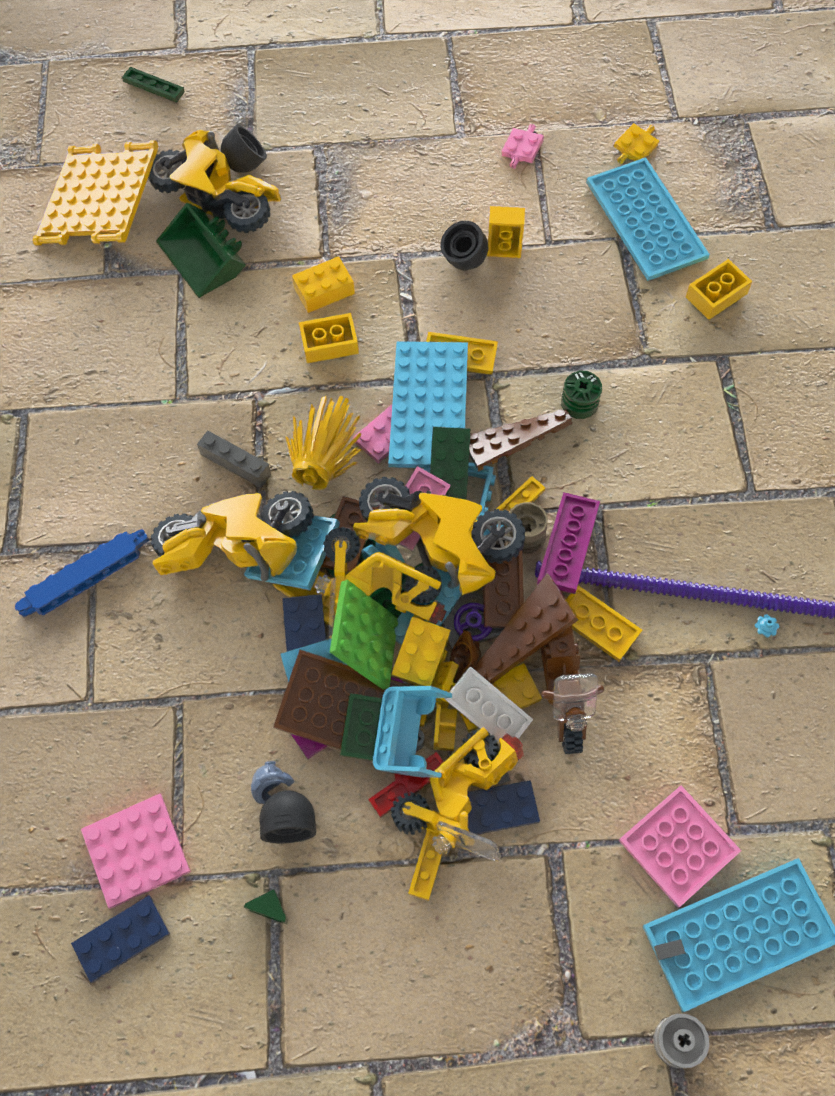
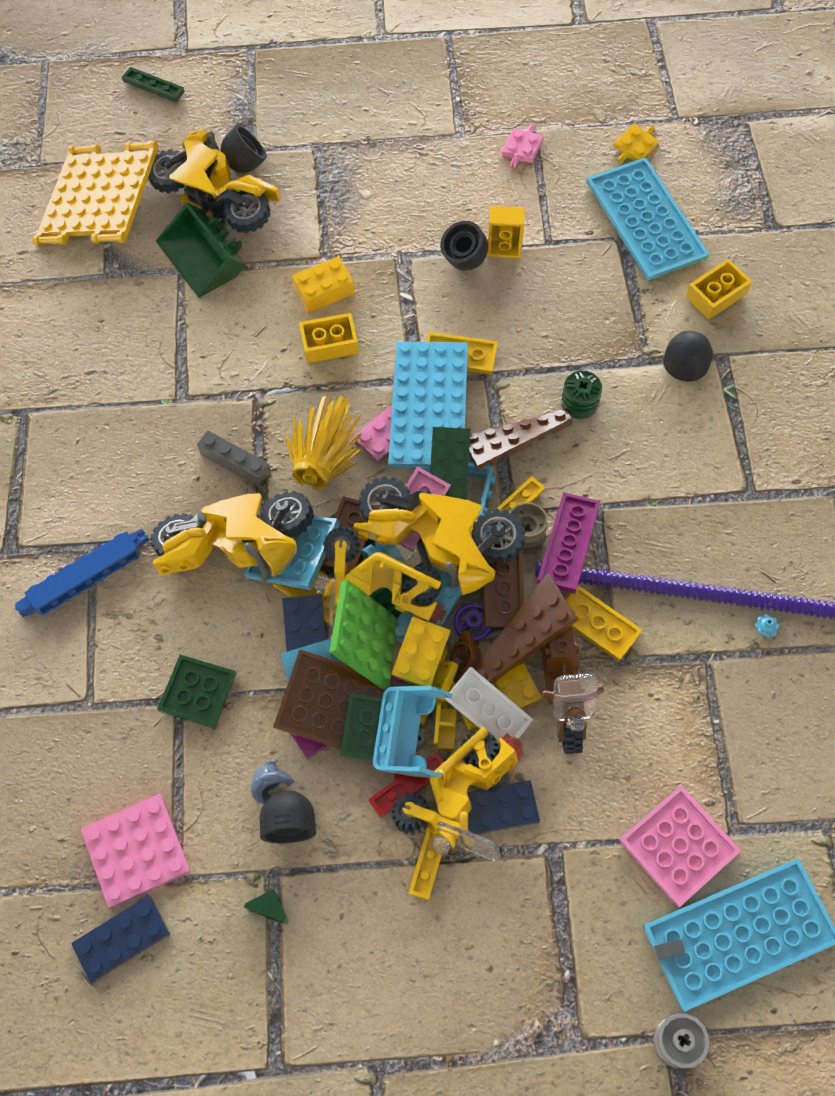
none -> dark green plate [157,654,237,729]
none -> black piece [663,330,713,382]

